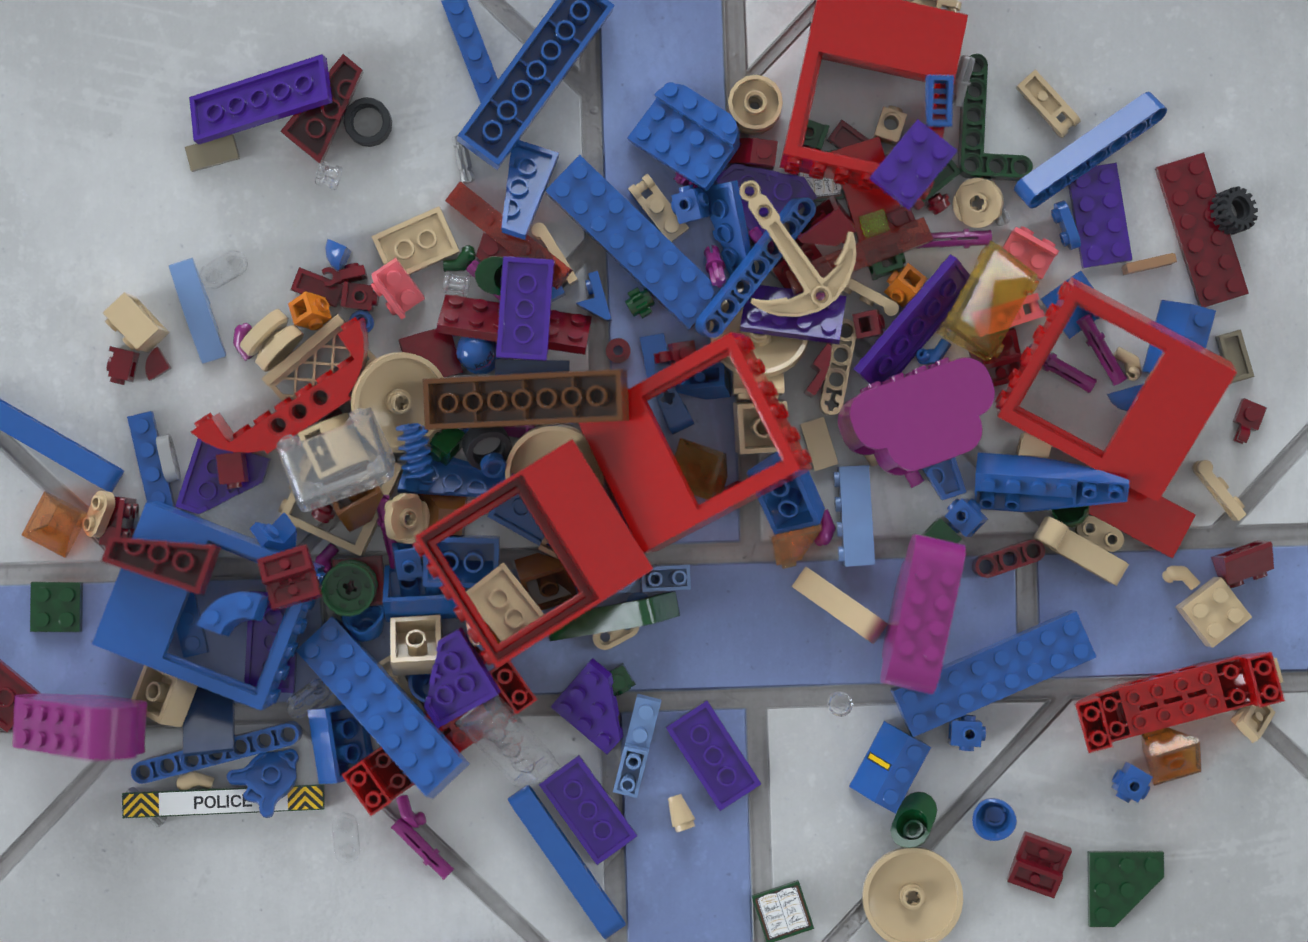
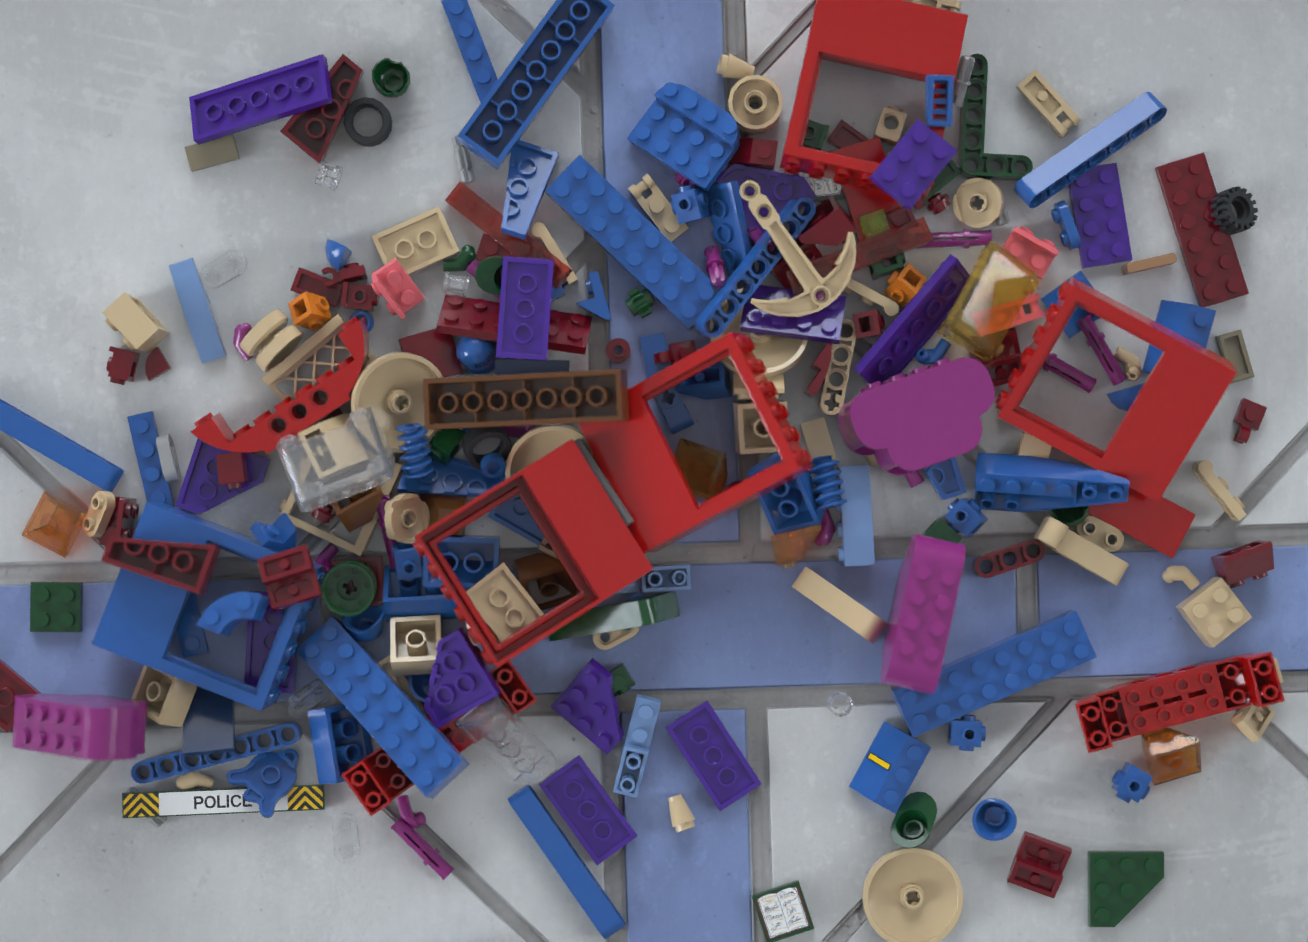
none -> dark green hair [372,58,410,98]
none -> dark grey bar [574,439,634,526]
none -> tan cone [717,53,755,79]
none -> blue piece [809,455,847,510]

